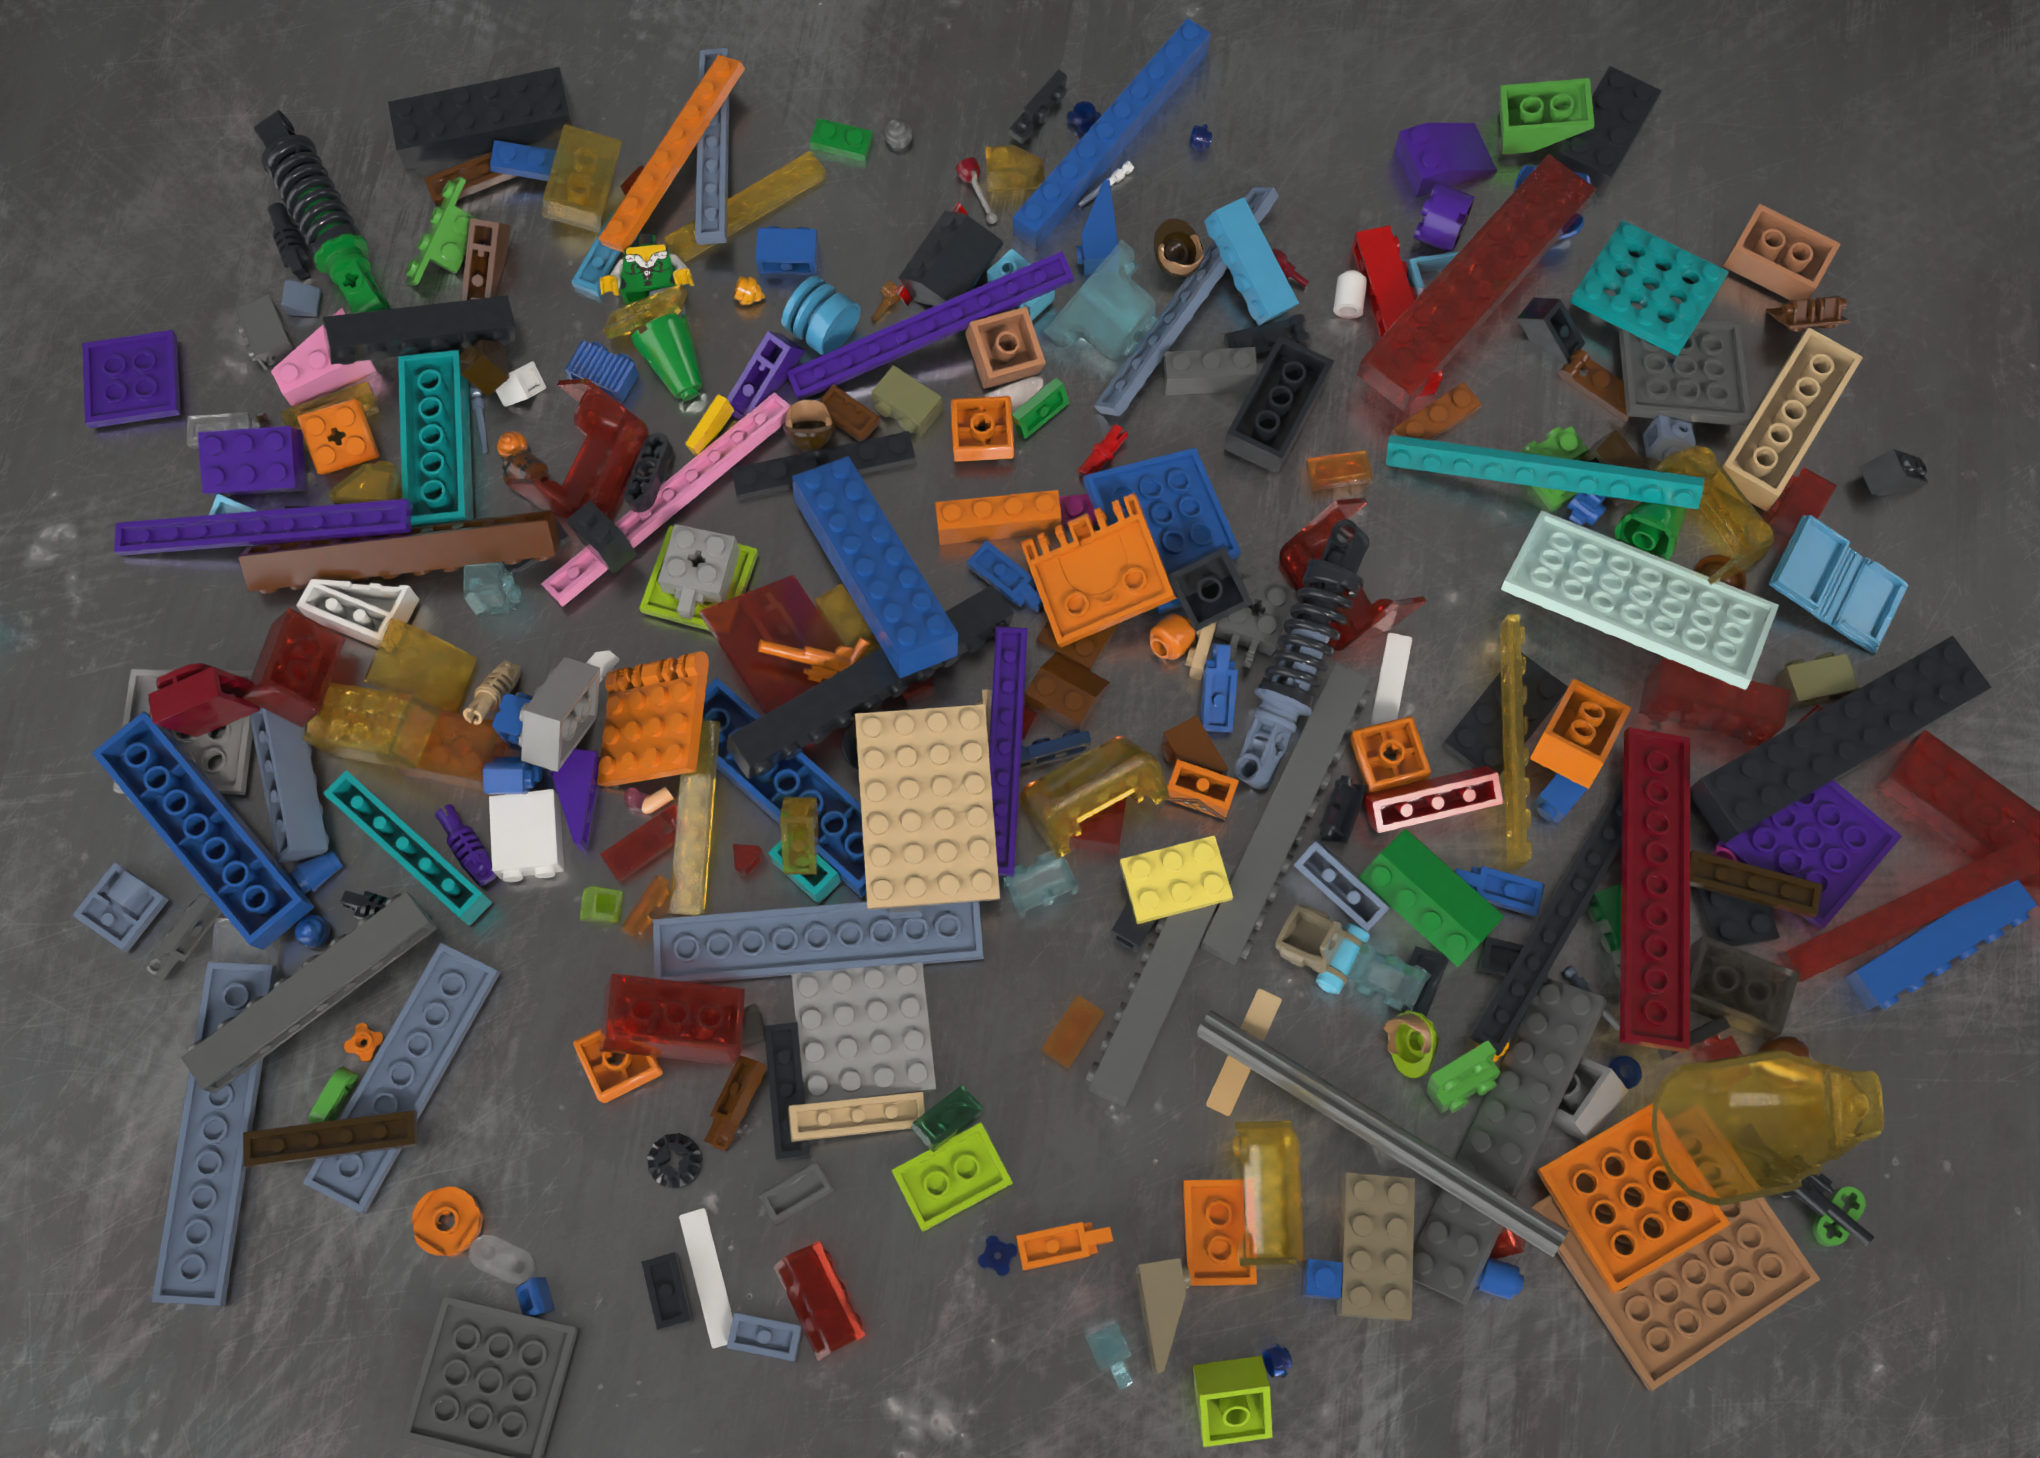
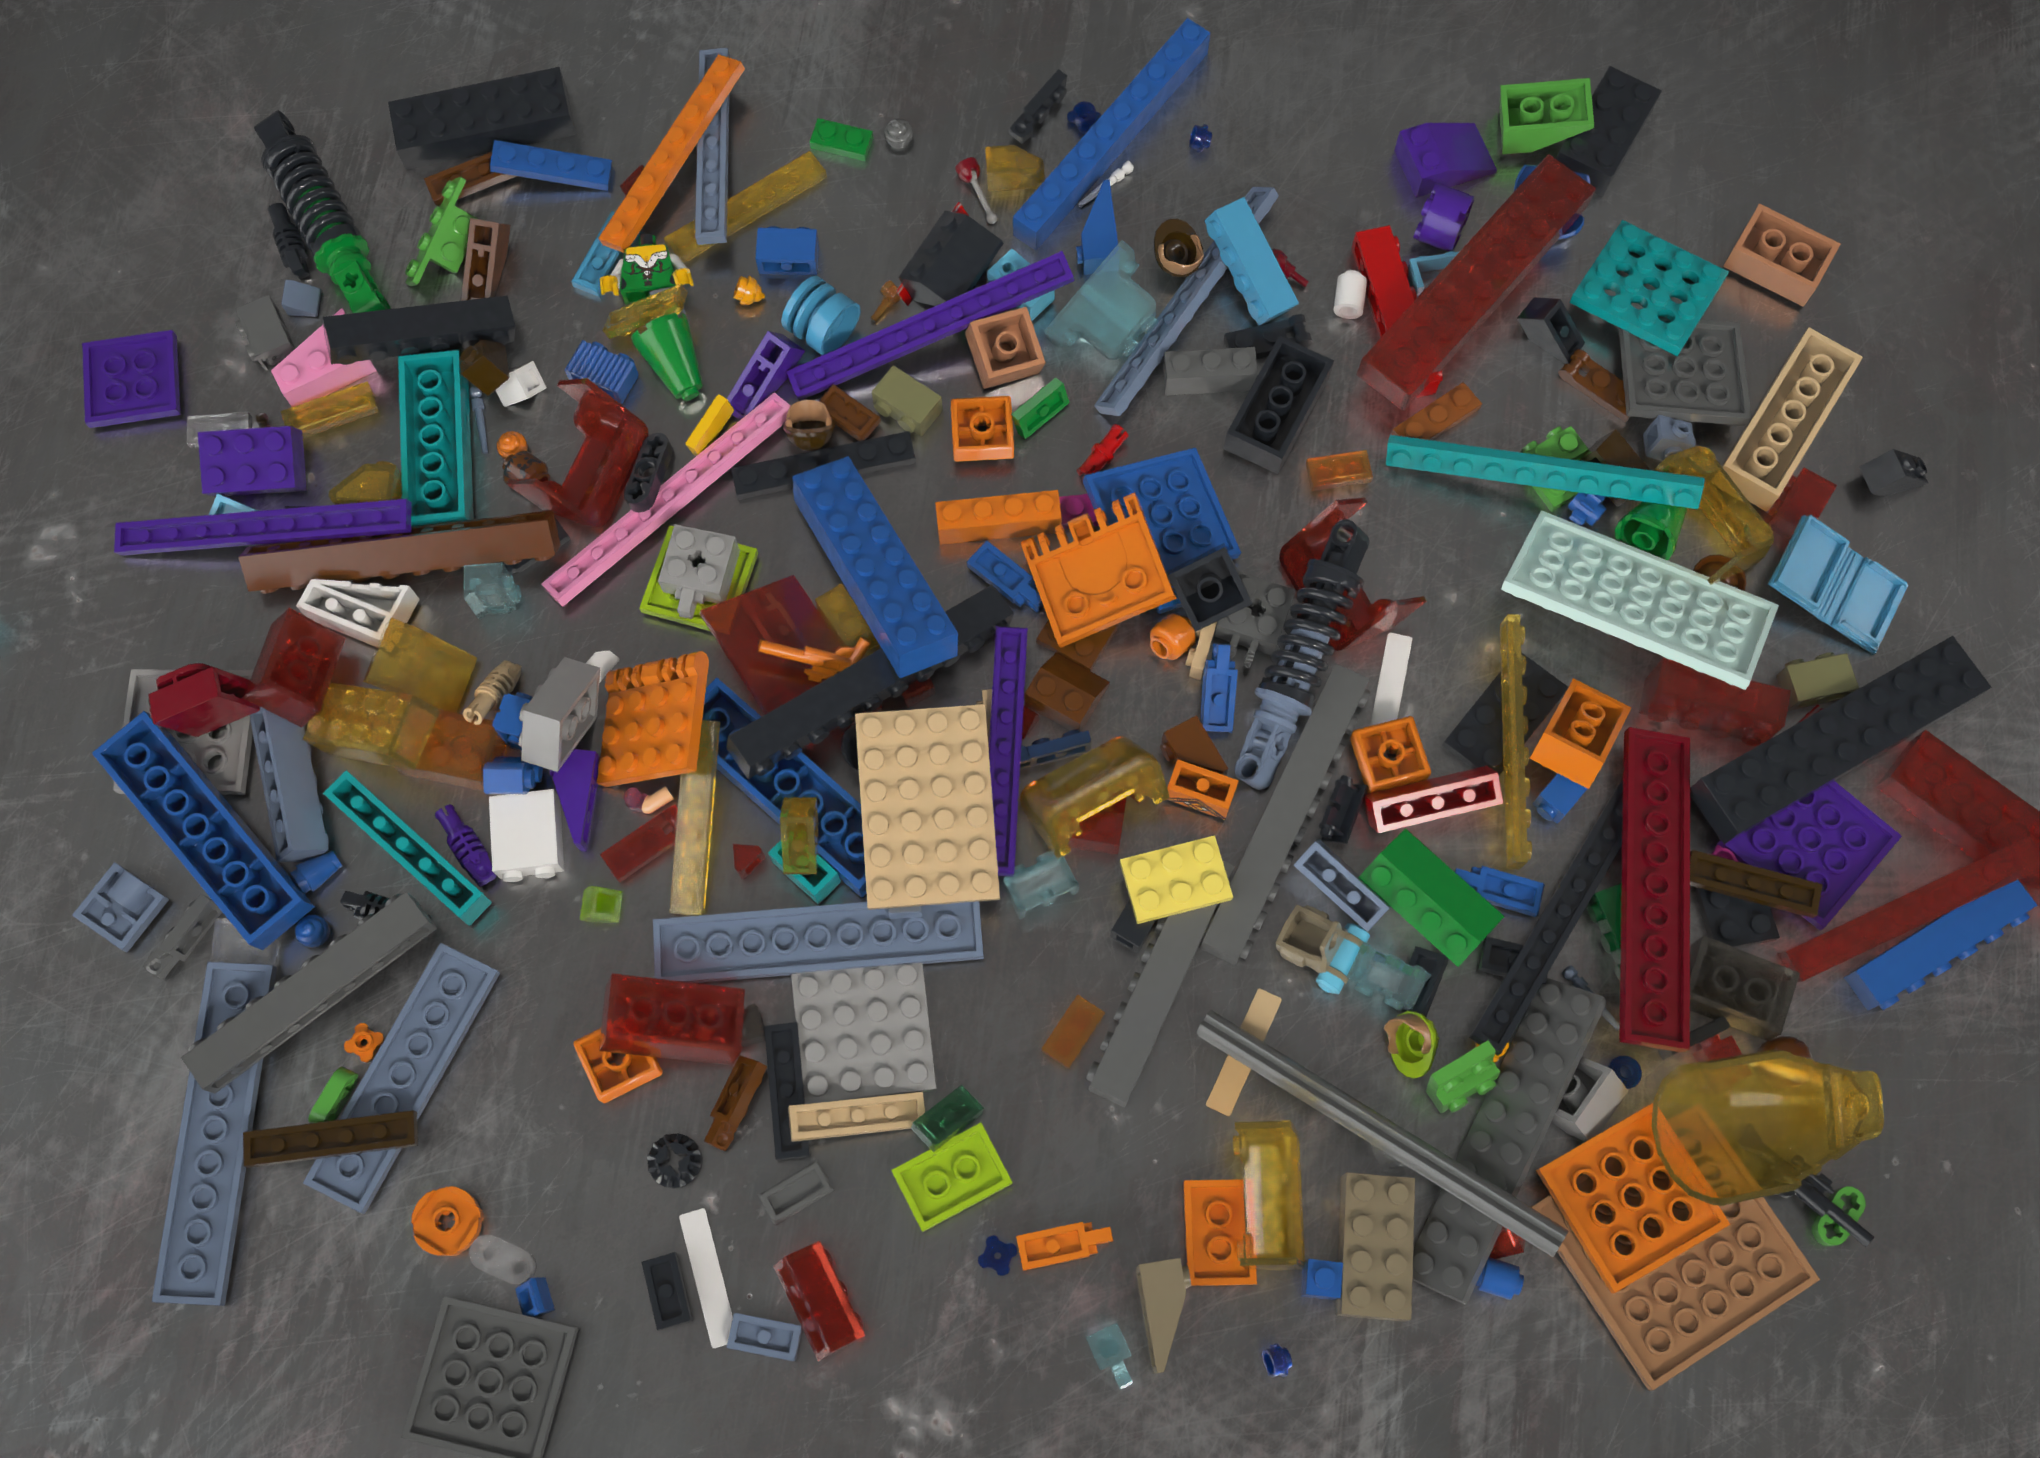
orange brick [298,399,379,475] -> none
clear yellow slope [542,124,622,233] -> none
black brick [566,500,637,574] -> none
clear orange plate [619,875,670,937] -> none
lime slope [1193,1356,1273,1447] -> none
reddish brown hinge [1766,296,1849,332] -> none

